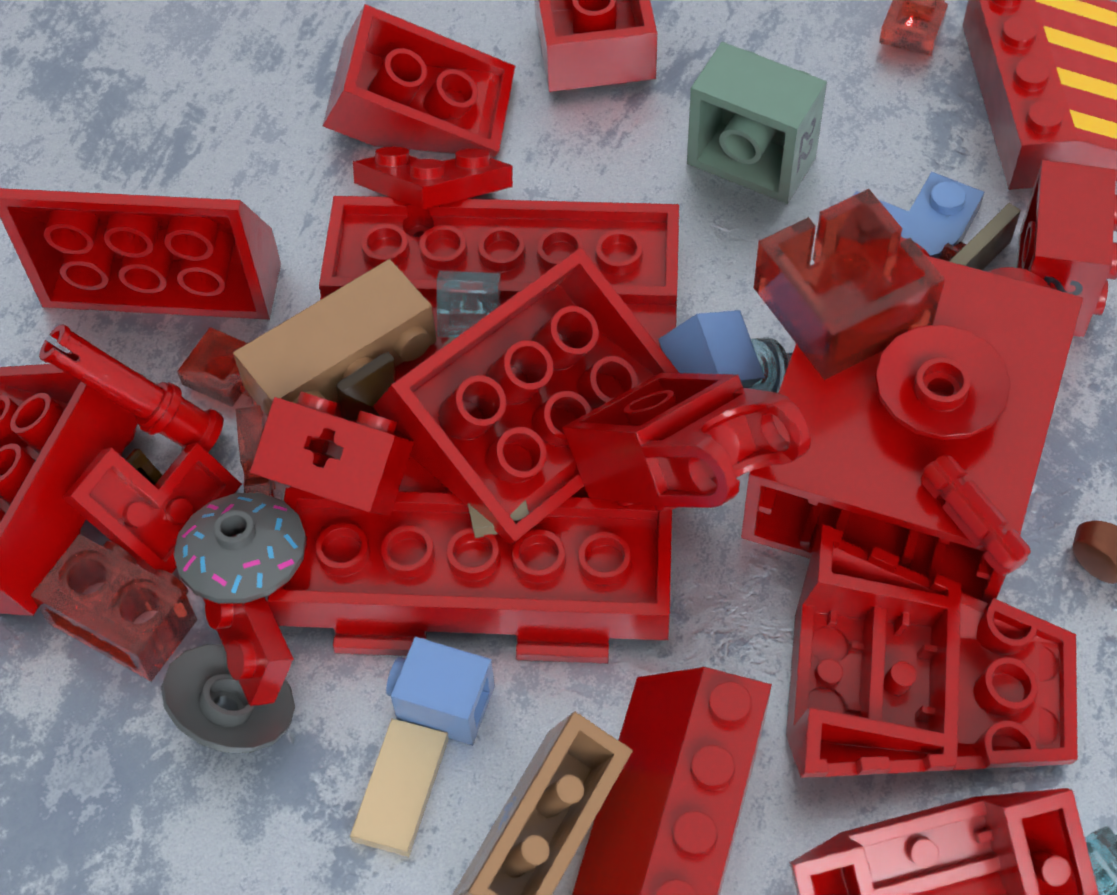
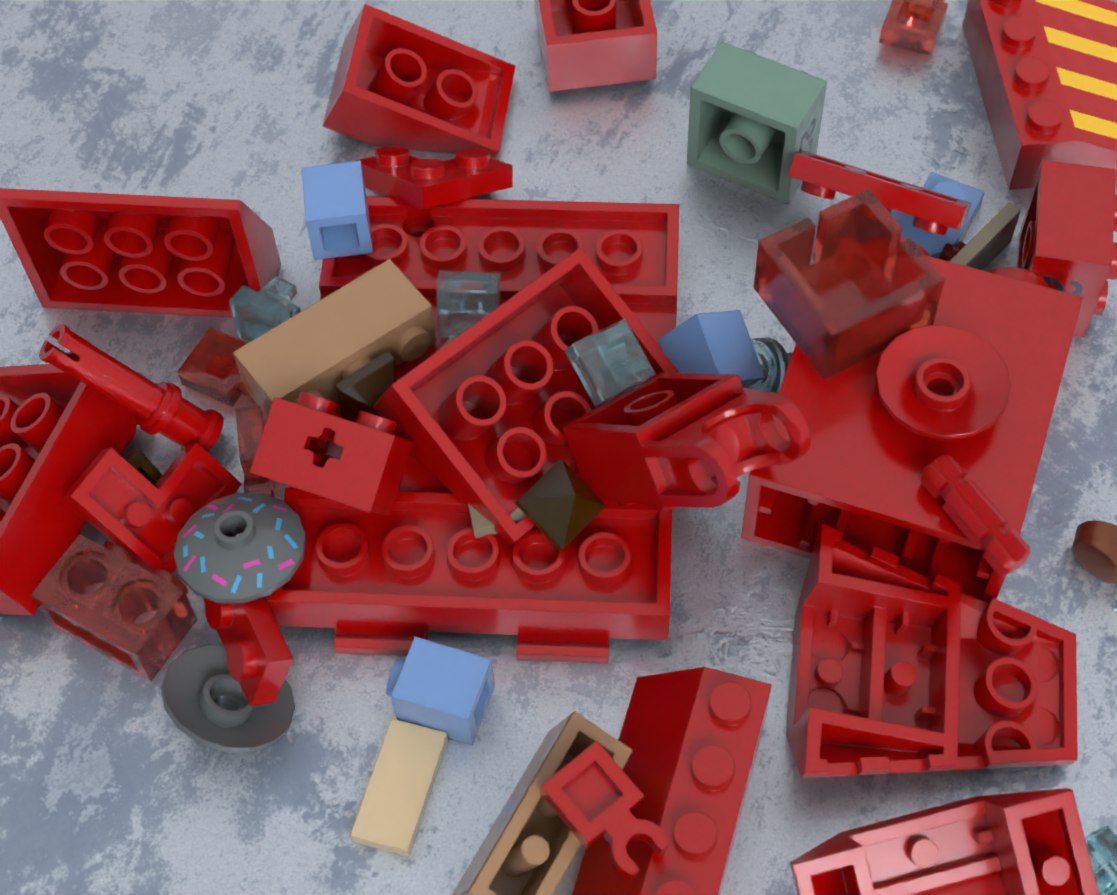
none -> clear light blue tile [229,276,301,343]
none -> medium blue brick [301,160,373,260]
none -> dark brown slope [515,459,606,551]
none -> red plate [540,741,669,881]
none -> clear light blue tile [565,319,656,407]
none -> red plate [788,151,972,236]

